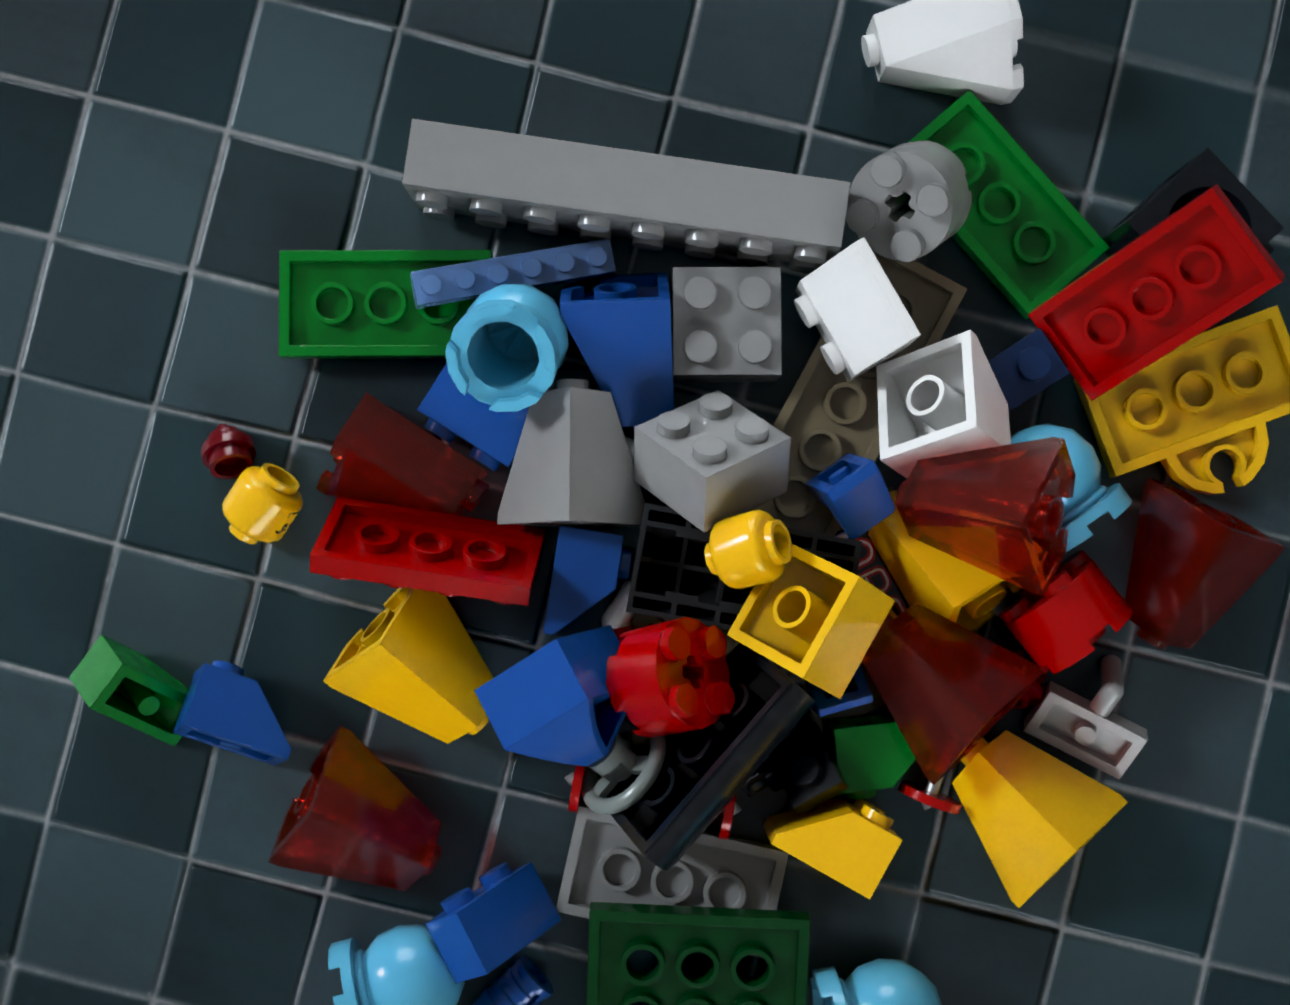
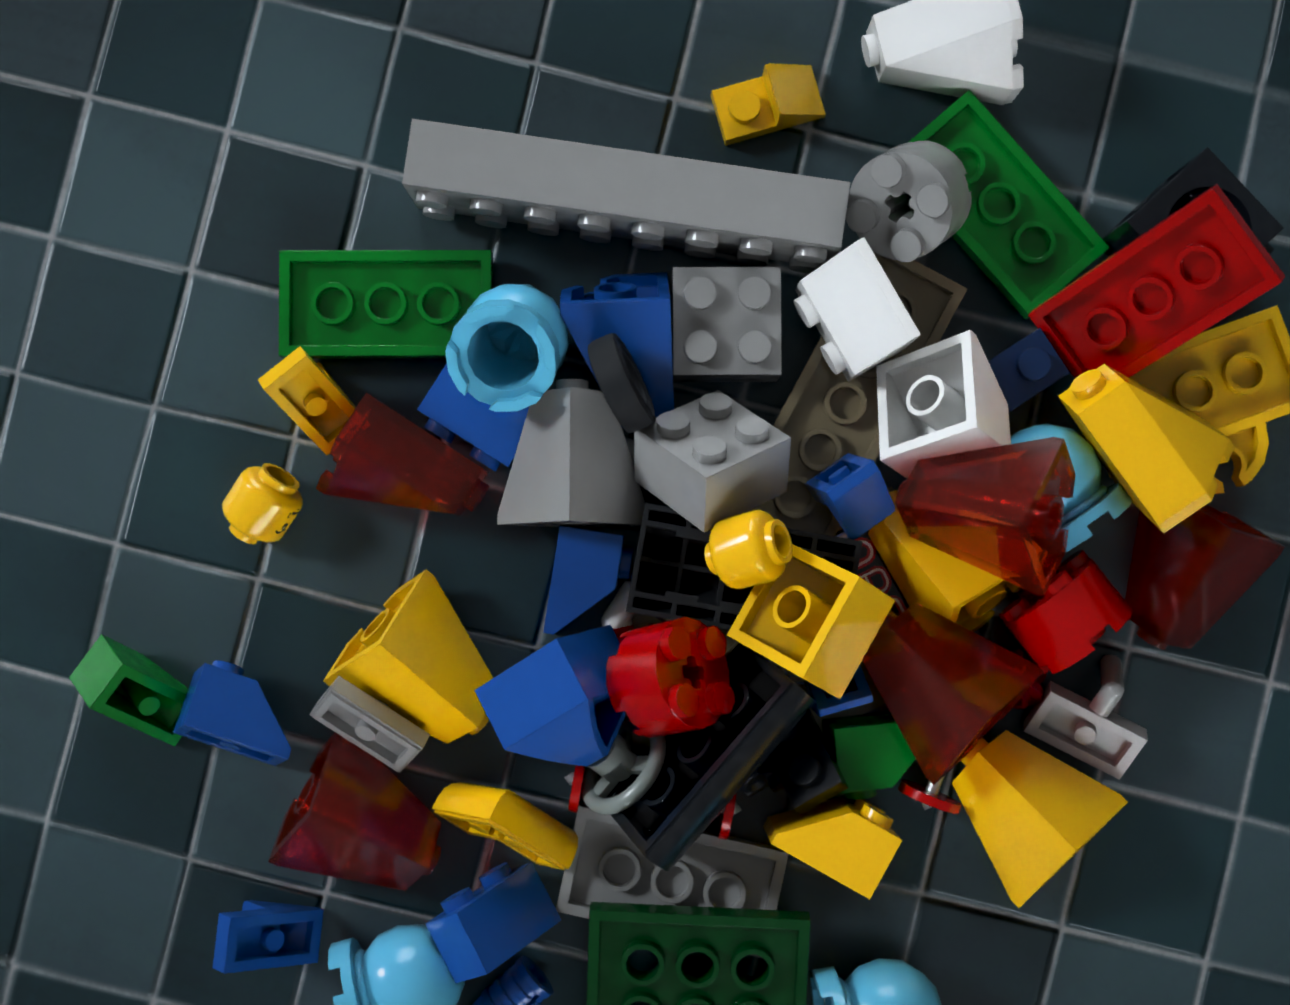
dark red plate [201,424,256,479] -> none
red plate [310,497,546,606] -> none
medium blue piece [410,239,616,310] -> none
none -> blue slope [213,900,324,974]
none -> yellow slope [258,346,368,455]
none -> light grey plate [309,676,430,773]
none -> yellow brick [432,782,578,870]
none -> black tyre [588,333,656,433]
none -> yellow slope [711,63,826,146]
none -> yellow slope [1058,364,1235,534]

